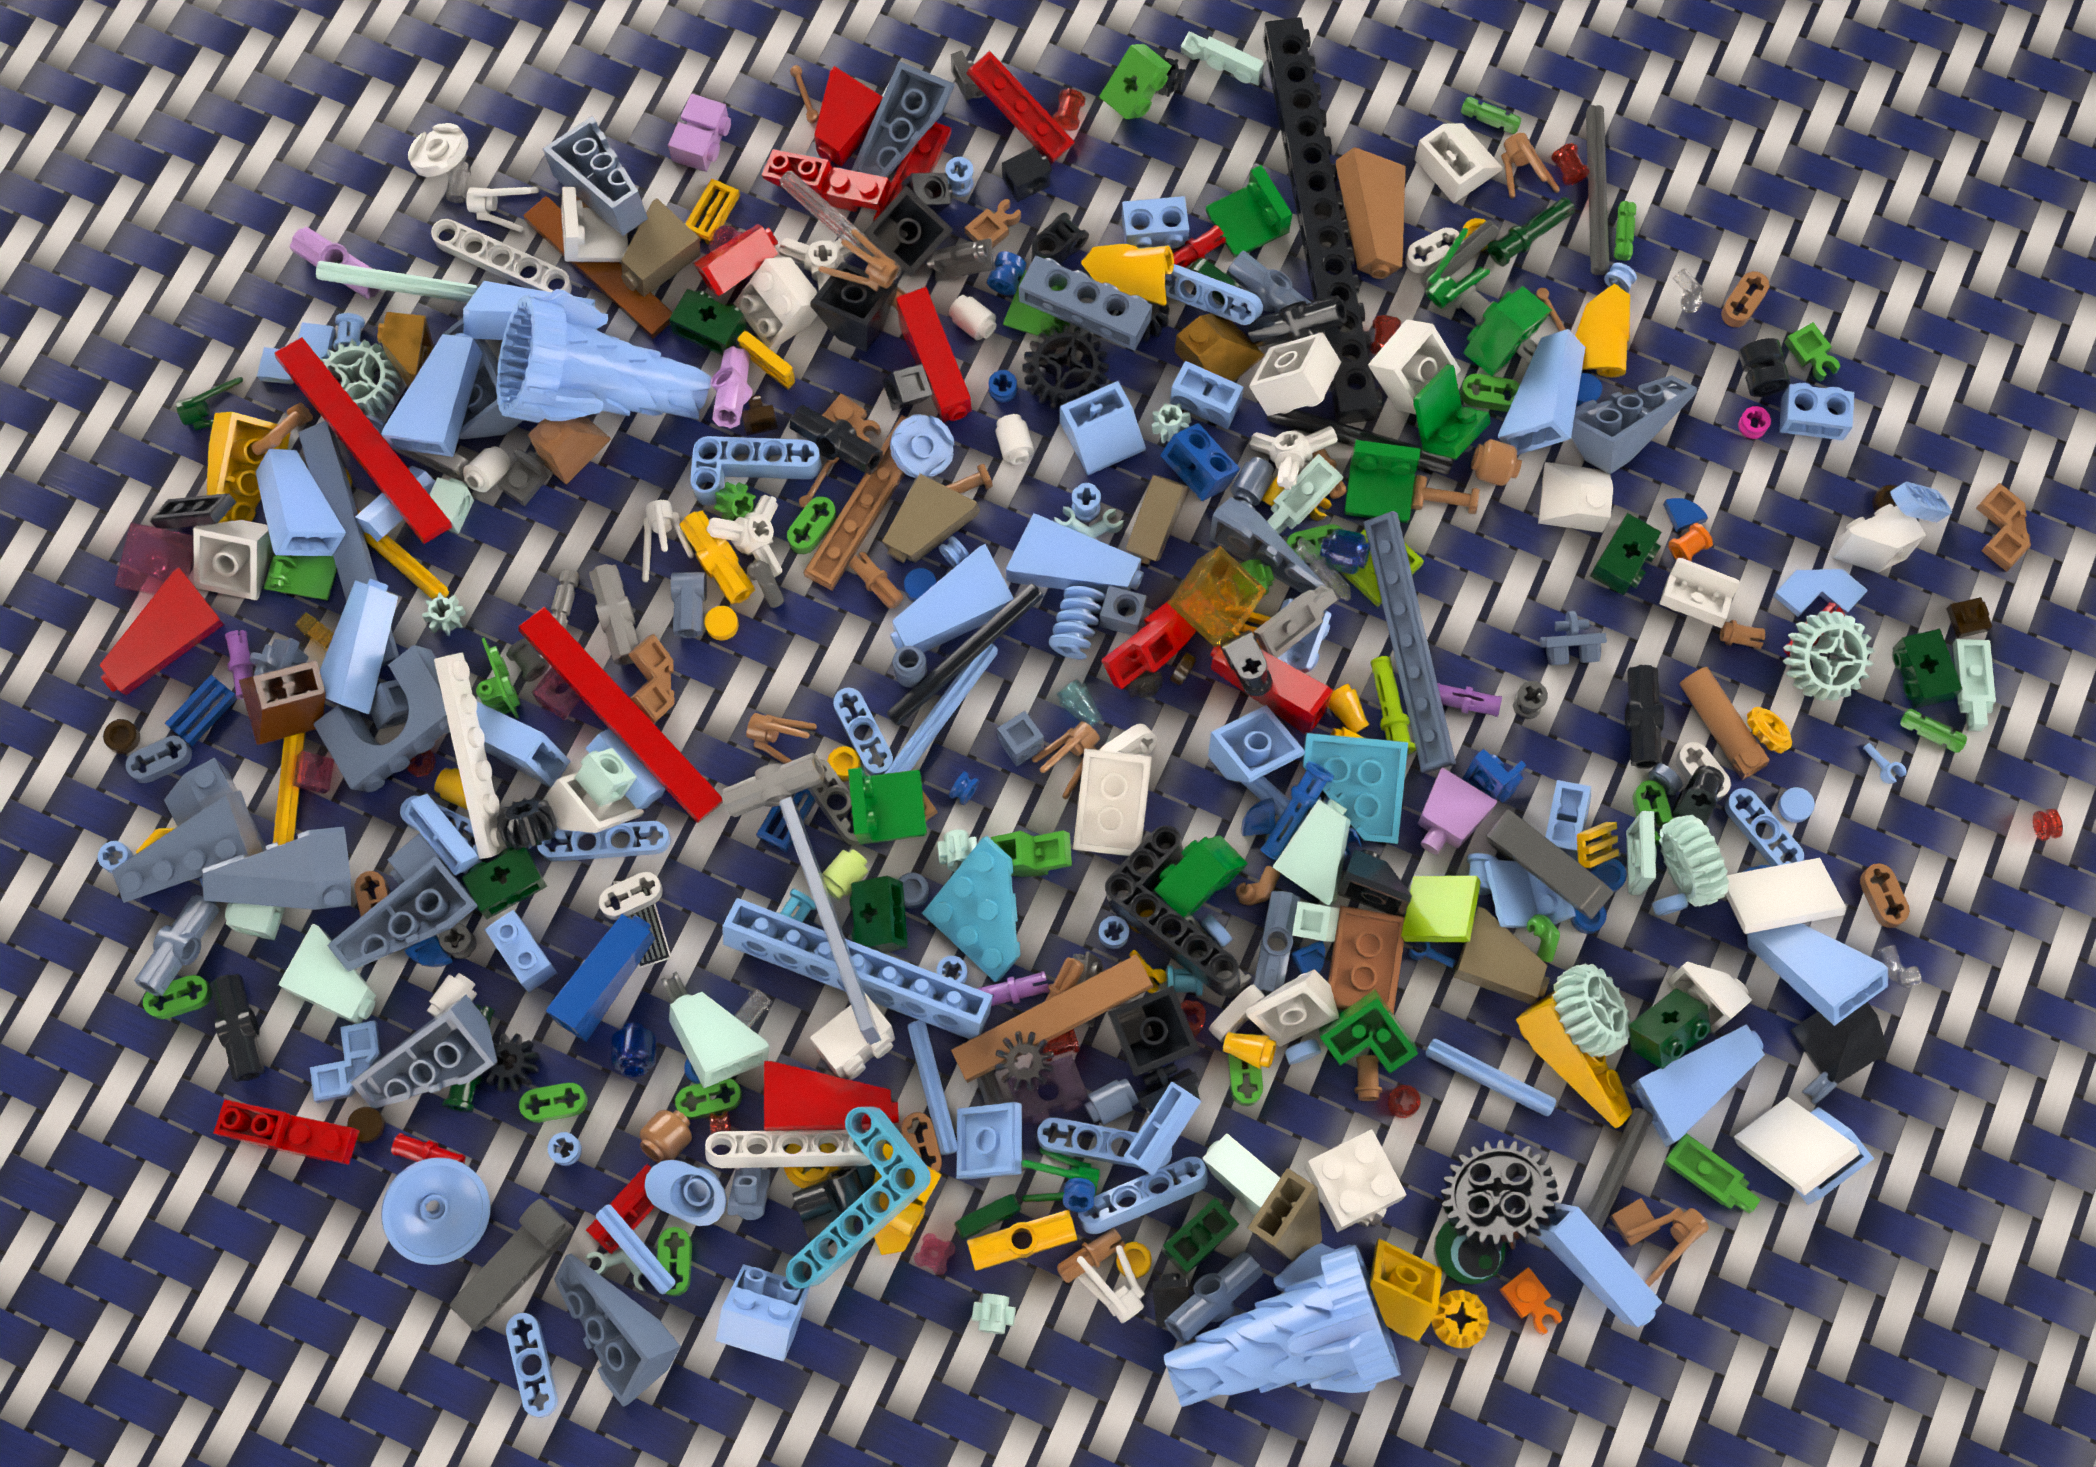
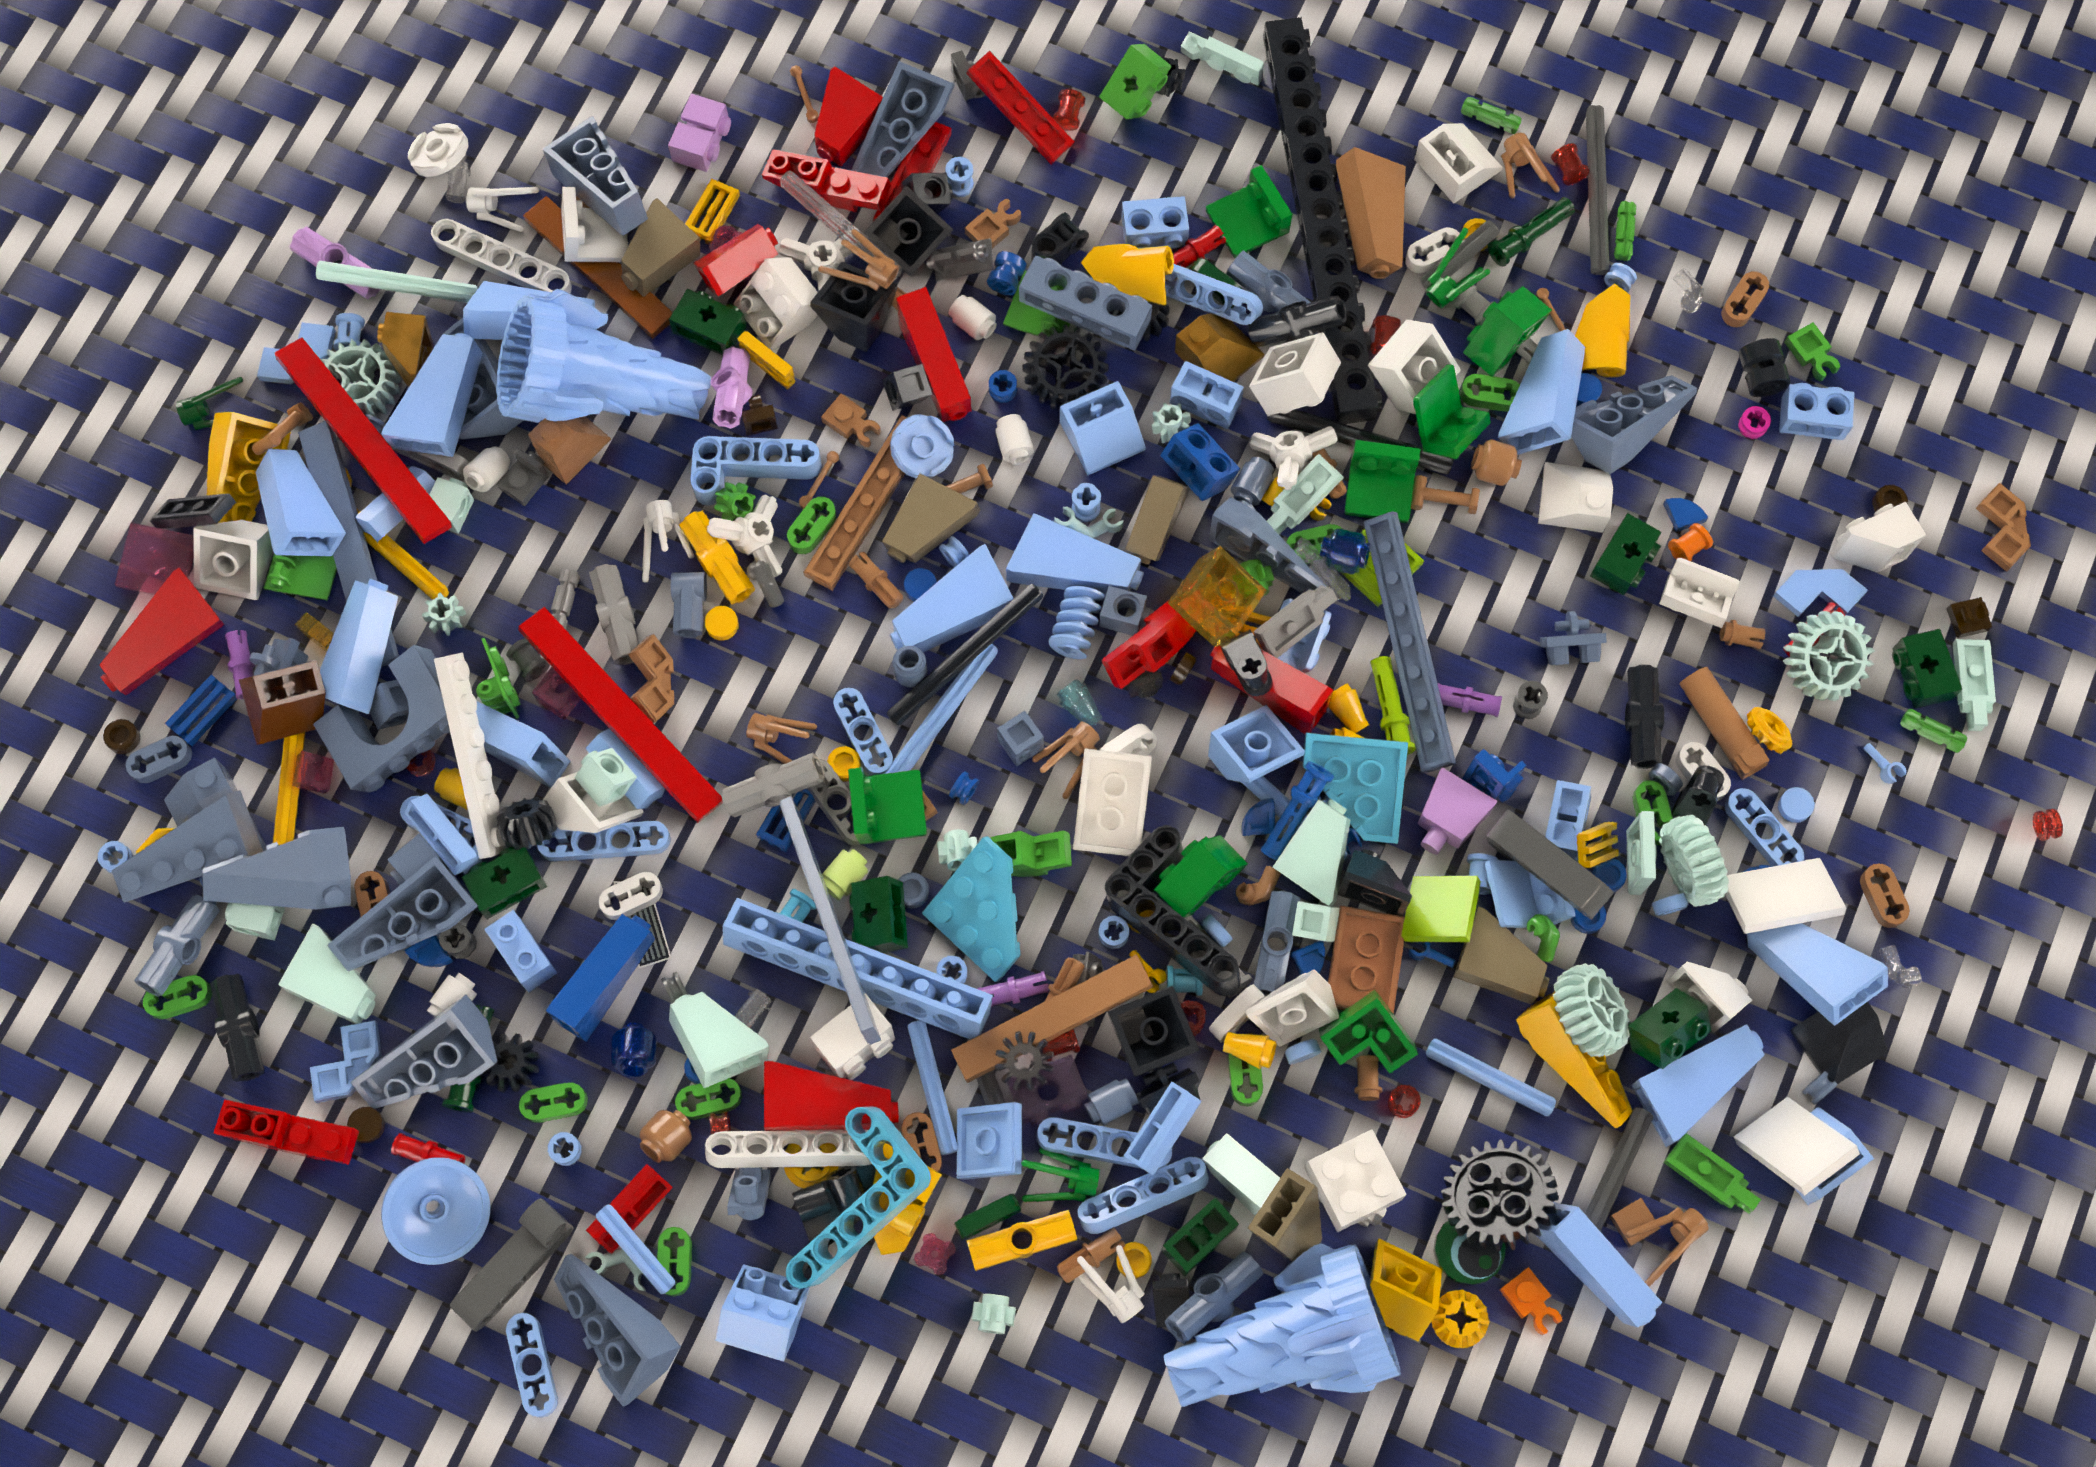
light blue piece [644,1160,727,1226] -> none
black piece [790,405,883,475] -> none
black brick [1002,146,1052,202] -> none
blue bush [1063,1178,1095,1212] -> none
light blue beam [1891,482,1952,523] -> none

